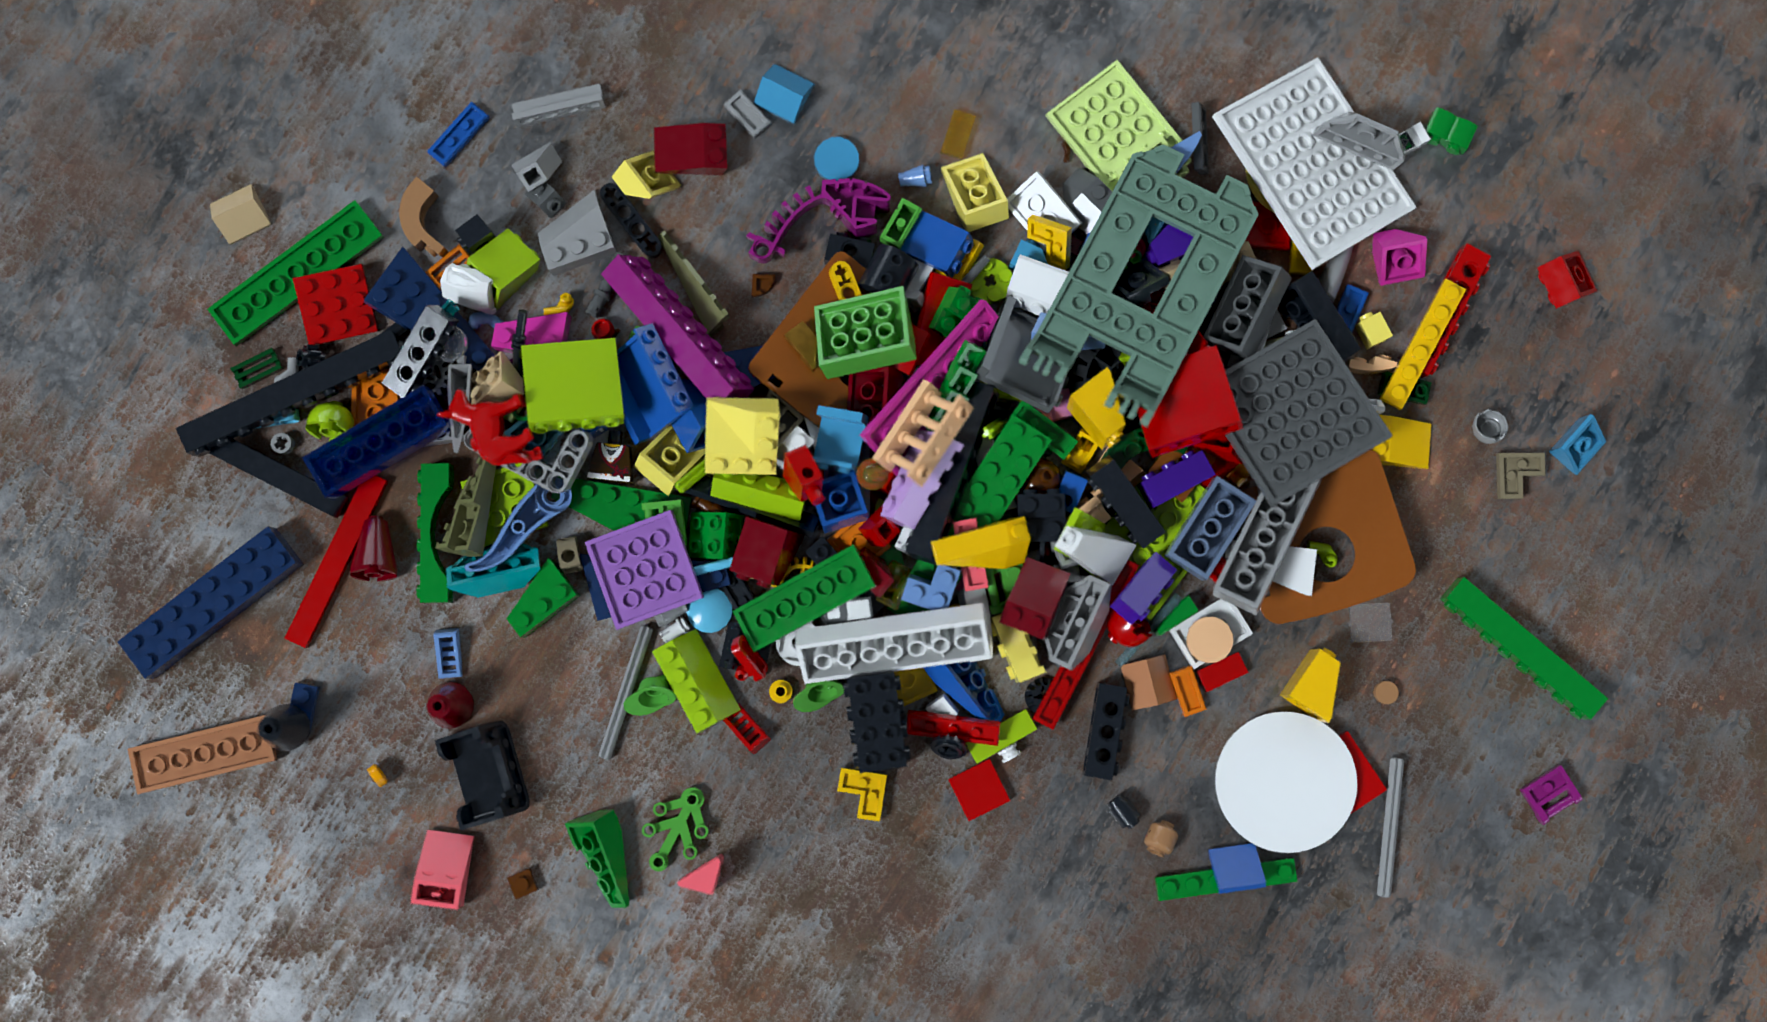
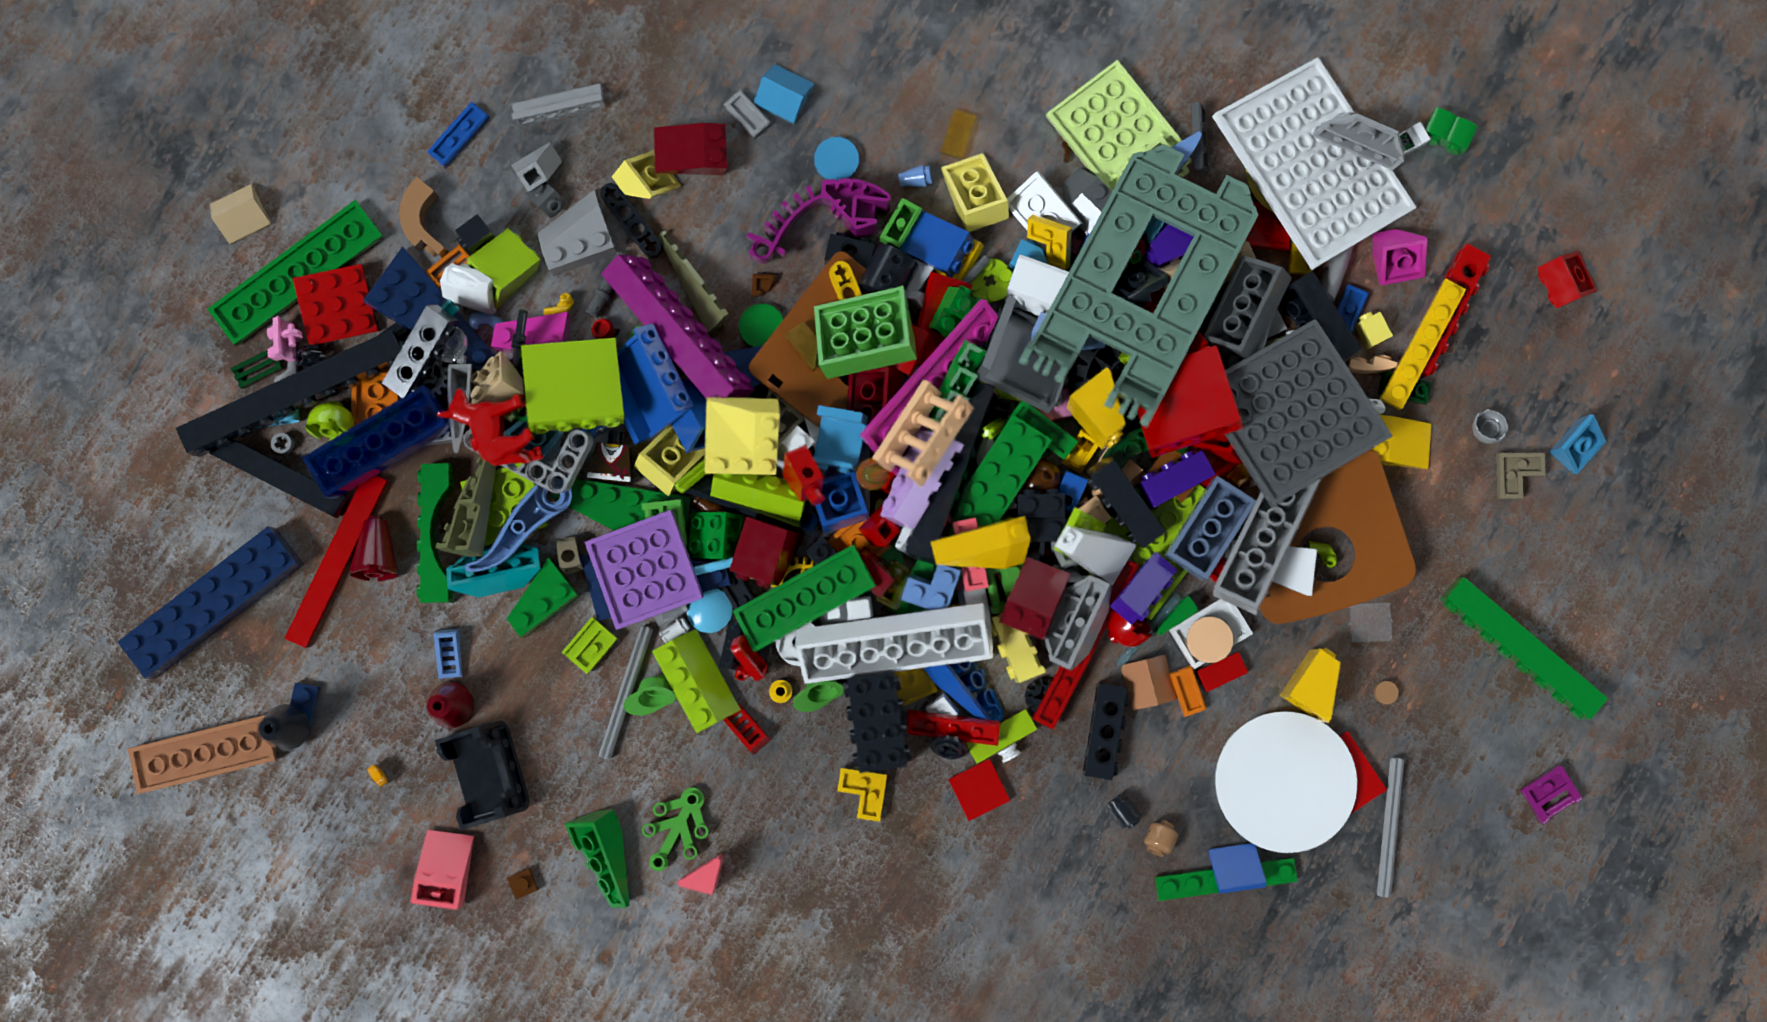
none -> bright pink hips [267,316,303,362]
none -> lime plate [561,617,618,674]
none -> green tile [739,304,783,347]

